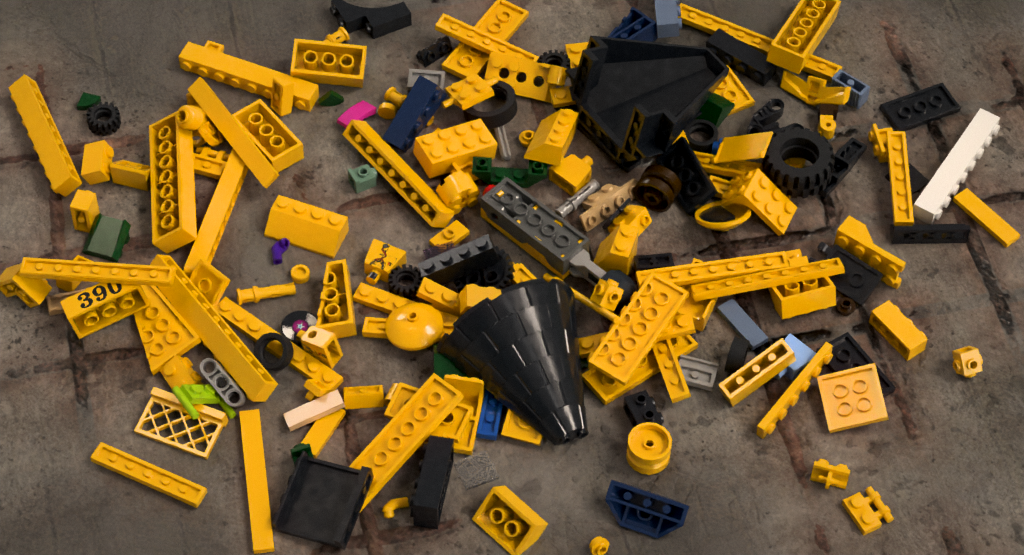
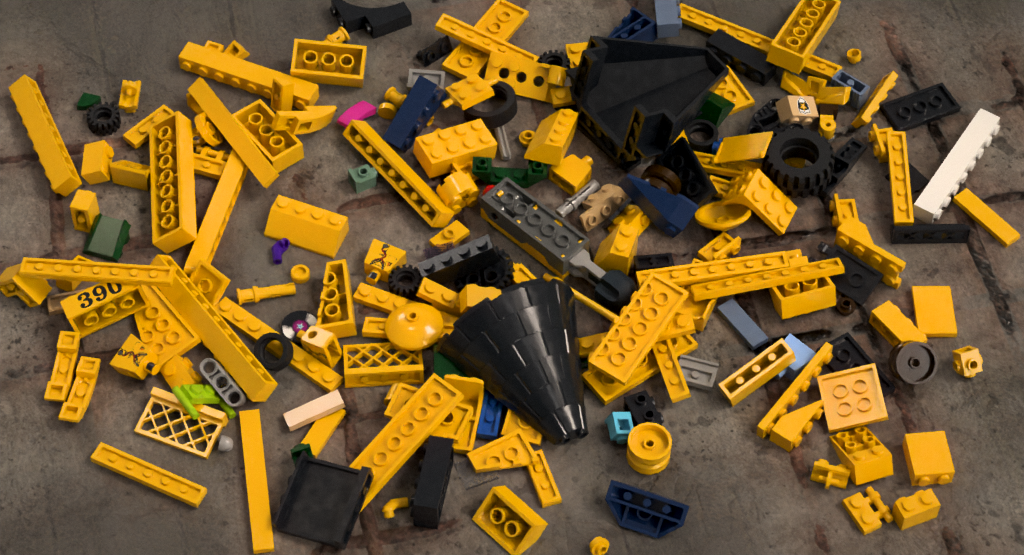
yellow head [176,105,204,130] -> none
yellow tile [304,379,332,401] -> none
dark green tile [318,90,344,106] -> none
yellow slope [343,385,384,409] -> none
yellow brick [590,278,624,311] -> none
black piece [692,206,735,223] -> none
black tyre [724,336,750,374] -> none
none -> yellow slope [44,331,80,402]
none -> yellow slope [58,356,101,423]
none -> yellow torso [109,334,160,380]
none -> yellow hips [119,80,141,113]
none -> yellow plate [123,105,174,149]
none -> light grey hinge [218,435,233,452]
none -> yellow slope [223,40,250,60]
none -> yellow slope [271,106,337,135]
none -> yellow fence [343,342,424,388]
none -> yellow wing [467,428,539,473]
none -> yellow tile [526,449,562,508]
none -> medium azure brick [604,412,634,444]
none -> dark blue wedge [618,174,699,238]
none -> yellow bracket [697,231,741,262]
none -> yellow slope [769,400,824,452]
none -> tan brick [775,95,819,125]
none -> yellow bracket [829,193,859,231]
none -> yellow slope [829,426,893,486]
none -> yellow hinge [847,49,861,64]
none -> yellow plate [851,71,898,129]
none -> dark brown wheel [888,340,938,385]
none -> yellow brick [891,489,941,530]
none -> yellow brick [902,431,955,486]
none -> yellow tile [911,286,957,337]

